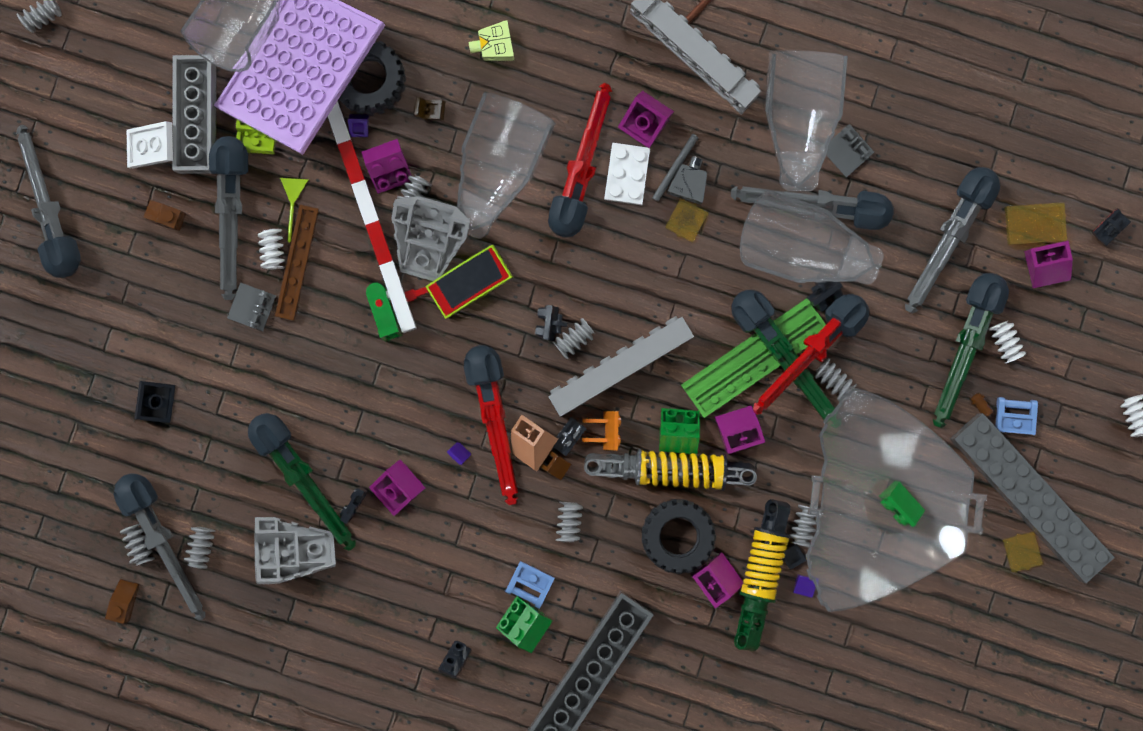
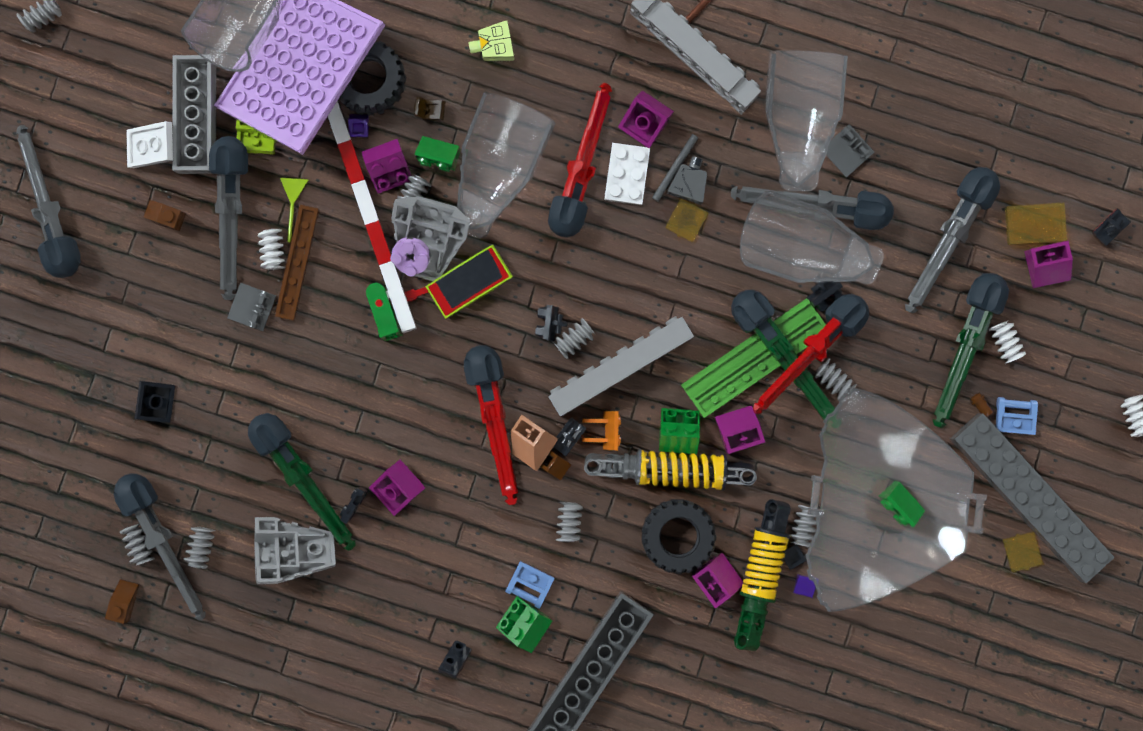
dark purple slope [447,442,471,465] -> none
none -> lavender plate [390,238,430,277]
none -> green slope [415,136,461,172]

